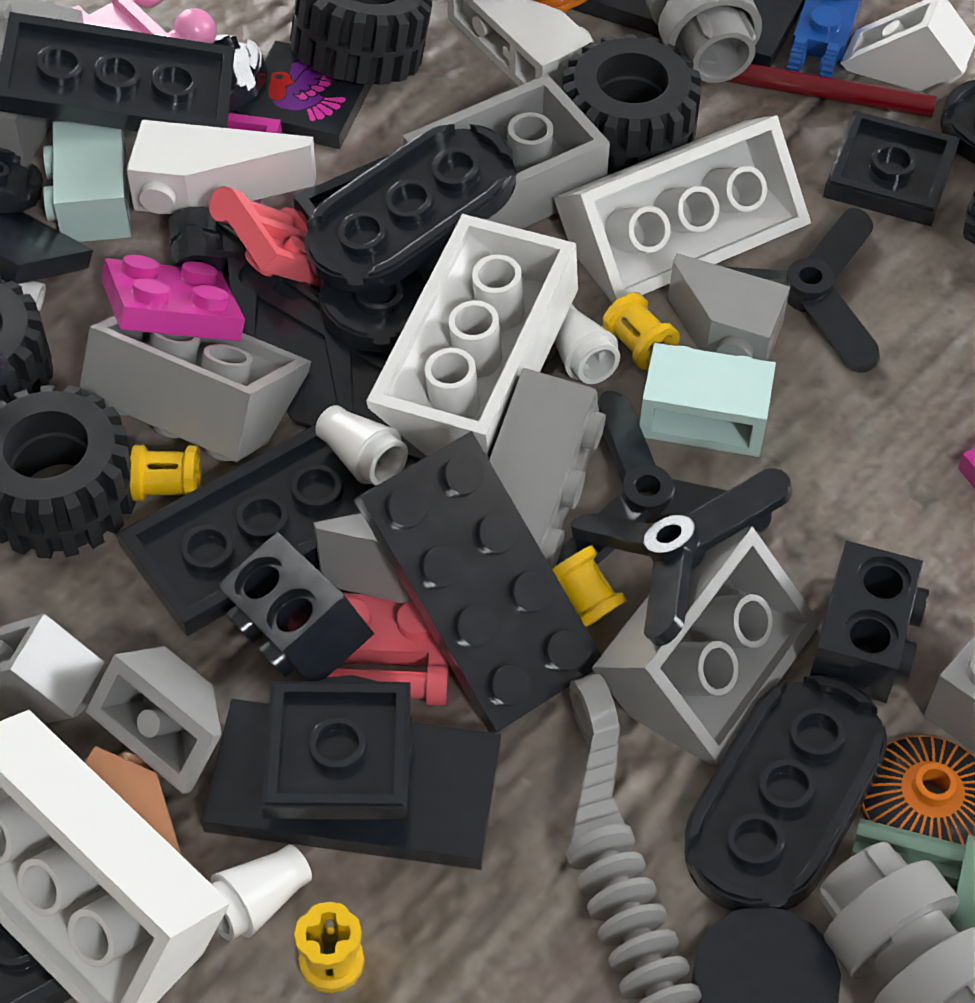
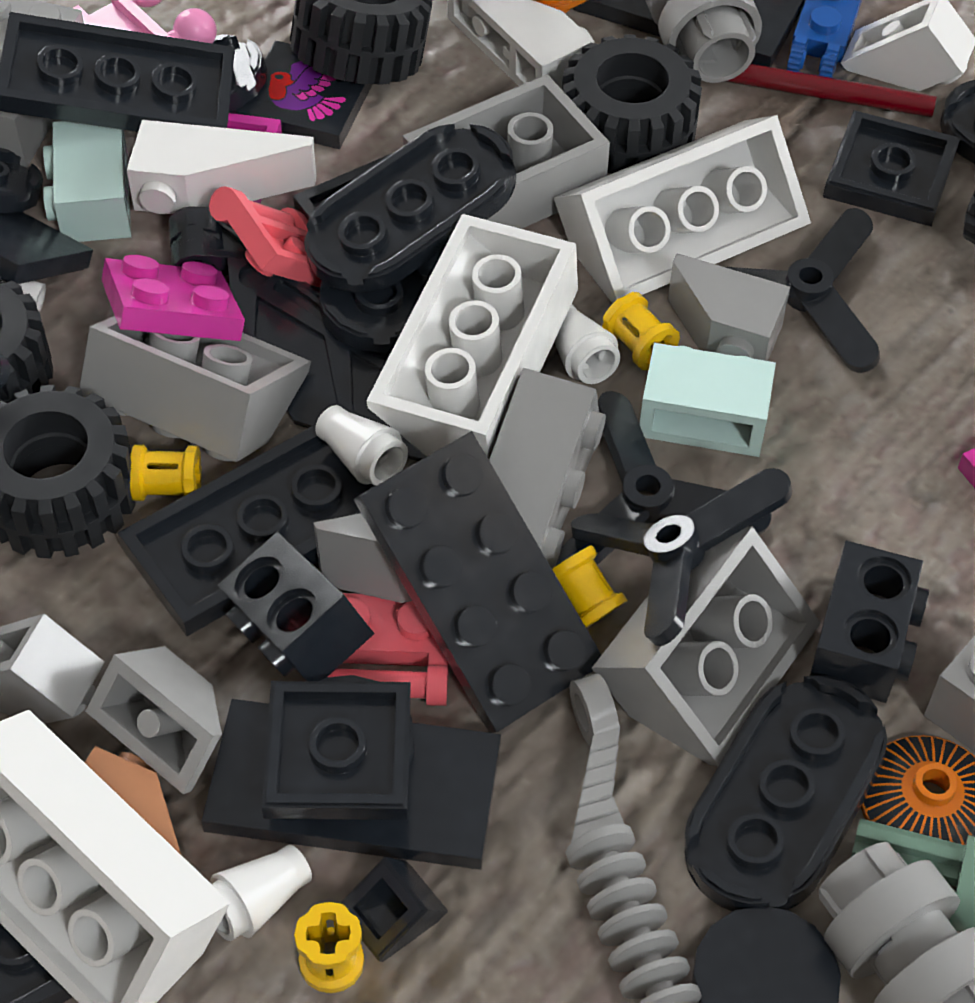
none -> black slope [340,857,448,962]

